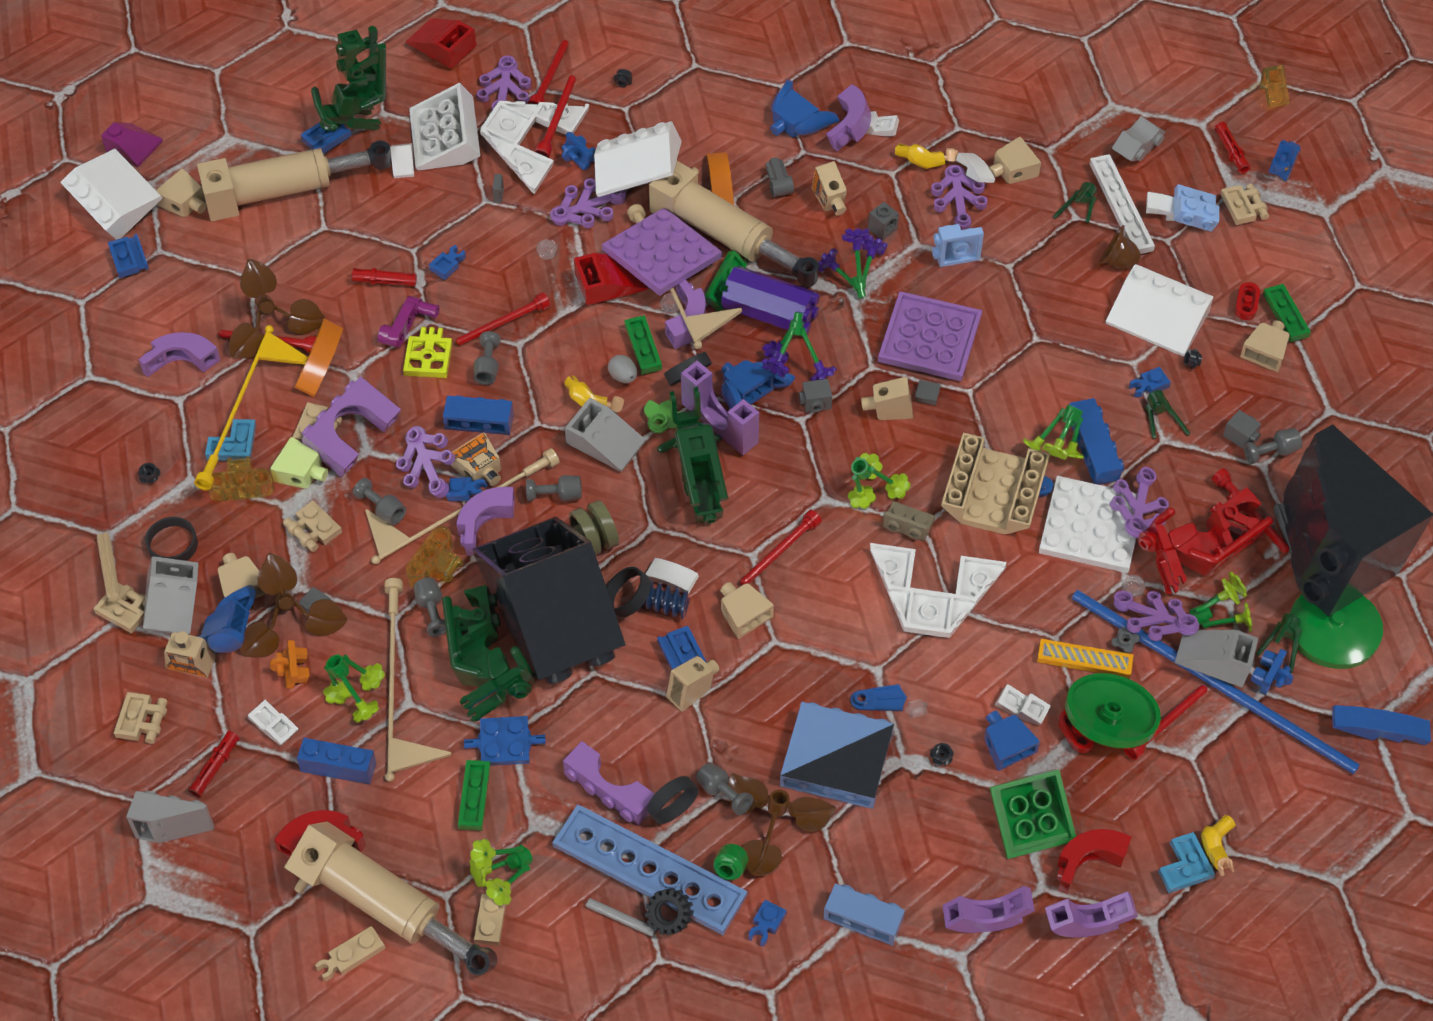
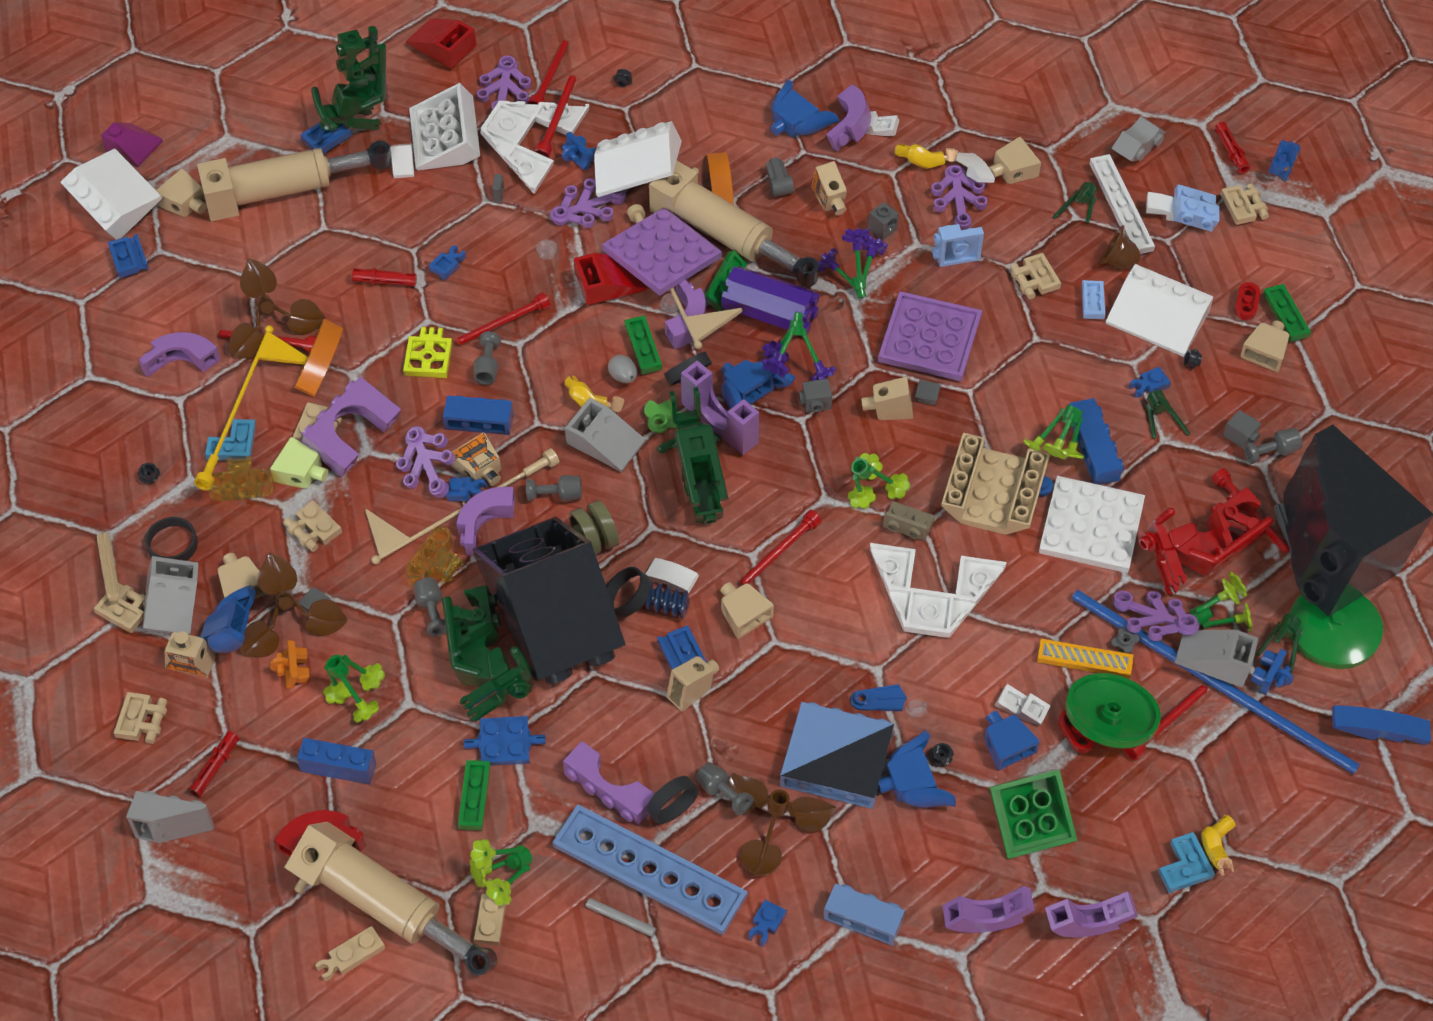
white slope [248,700,299,746] -> none
dark grey piece [353,478,406,525] -> none
magenta beam [378,296,440,348] -> none
tan piece [384,578,451,782] -> none
black tyre [645,888,694,935] -> none
green head [713,844,749,880] -> none
red arch [1056,829,1132,894] -> none
medium lavender plant [1109,467,1169,538] -> none
clear plate [1122,575,1145,597] -> none
clear yellow slope [1259,65,1290,109] -> none
none -> blue torso [878,729,956,808]
none -> tan plate [1010,253,1061,299]
none -> light blue plate [1081,280,1105,319]

